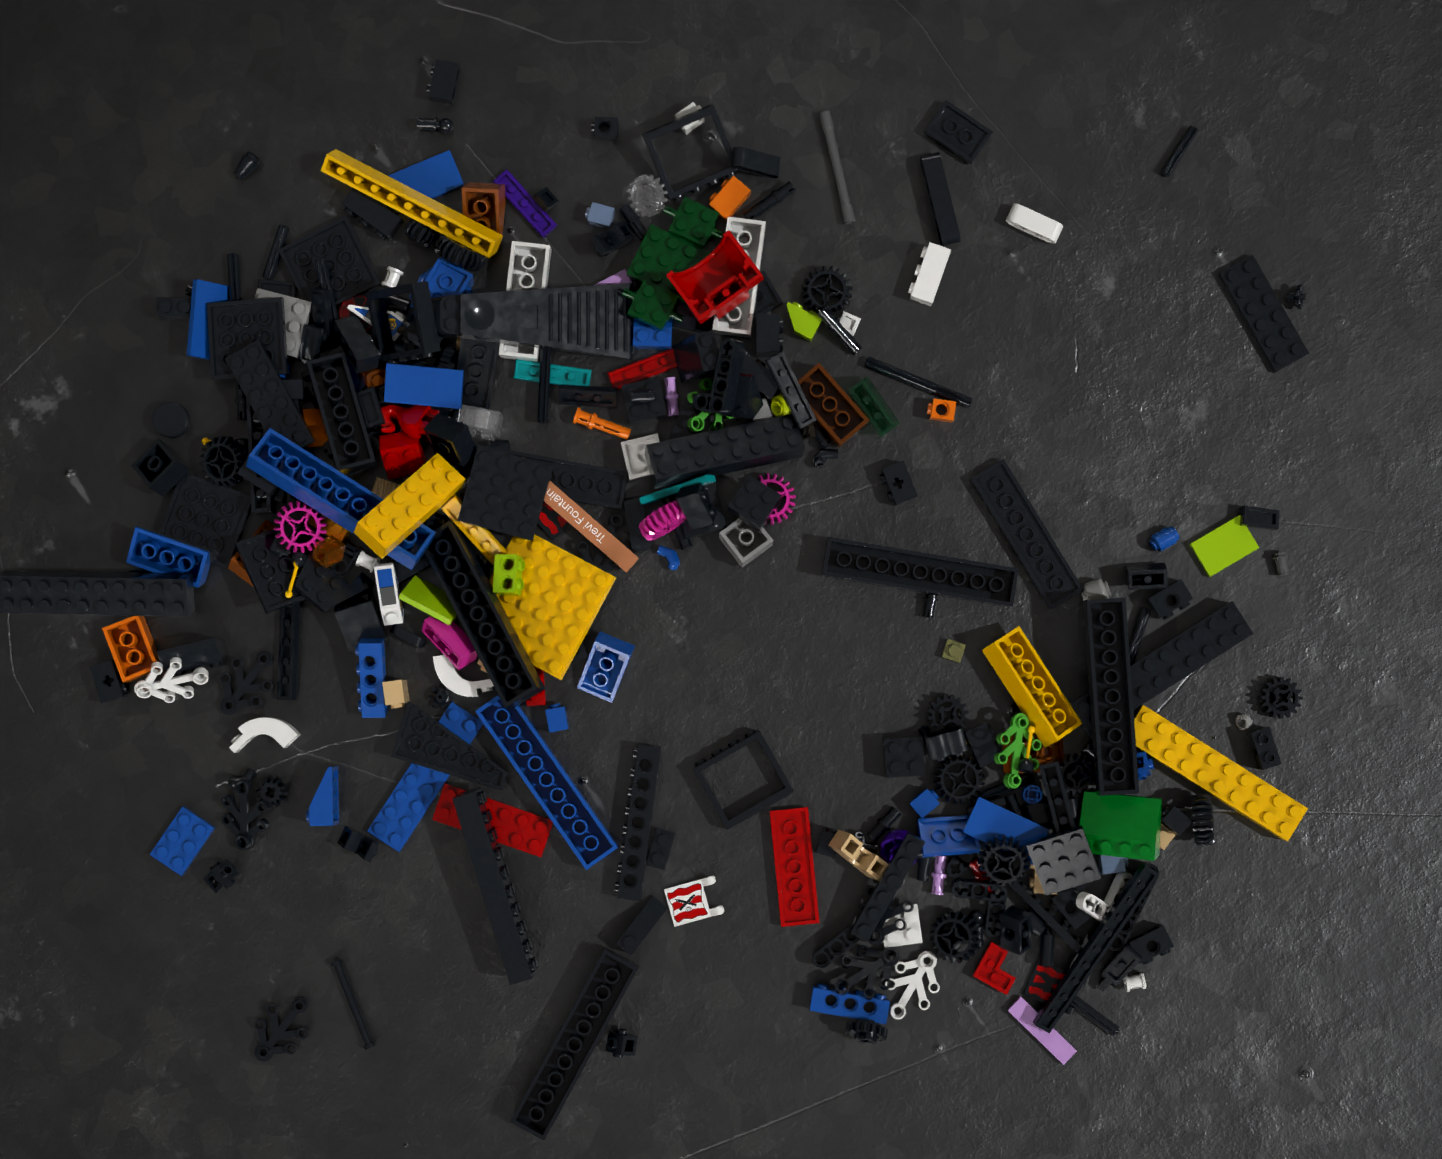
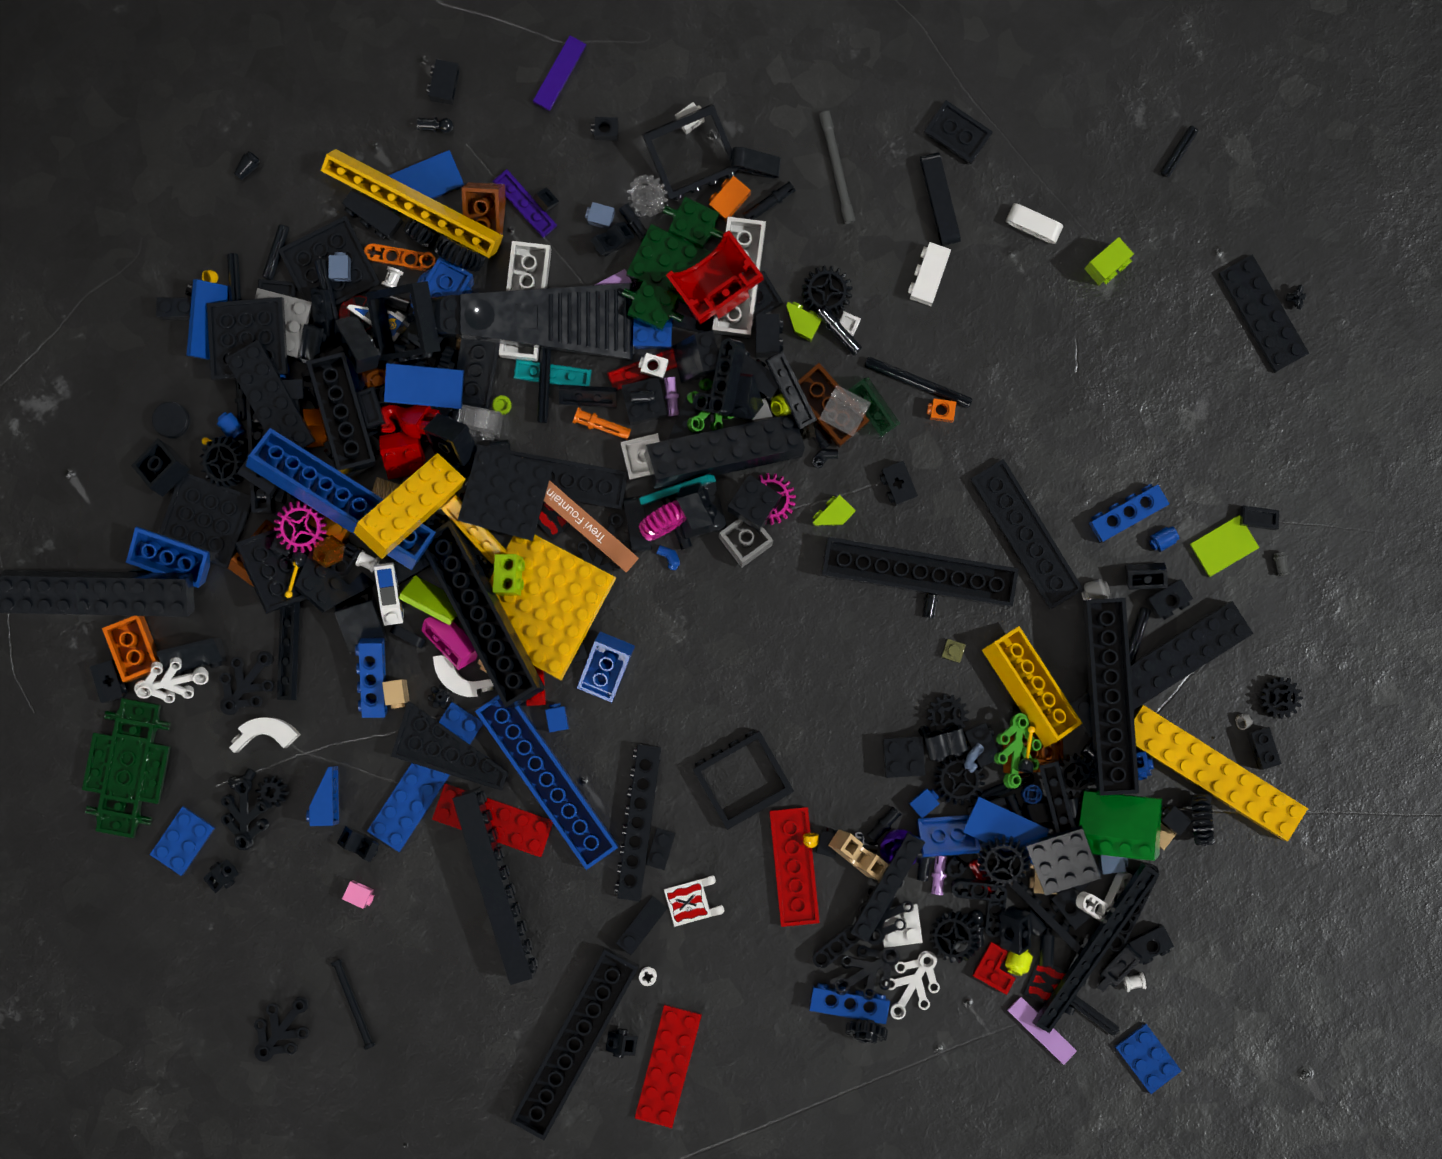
none -> dark green piece [82,698,171,838]
none -> yellow hinge [202,270,219,283]
none -> blue brick [217,412,245,440]
none -> sand blue brick [328,252,351,282]
none -> bright pink brick [342,880,375,909]
none -> orange beam [364,244,437,272]
none -> lime tile [492,395,512,415]
none -> dark purple tile [533,35,587,111]
none -> red plate [635,1004,702,1128]
none -> white brick [638,353,669,380]
none -> white bush [639,966,657,986]
none -> yellow hinge [803,833,819,848]
none -> lime slope [812,495,856,526]
none -> clear hinge [819,385,871,437]
none -> sand blue arm [964,743,984,773]
none -> neon yellow head [1005,949,1033,976]
none -> lime brick [1084,237,1134,286]
none -> blue brick [1089,484,1169,543]
none -> blue plate [1115,1023,1181,1094]

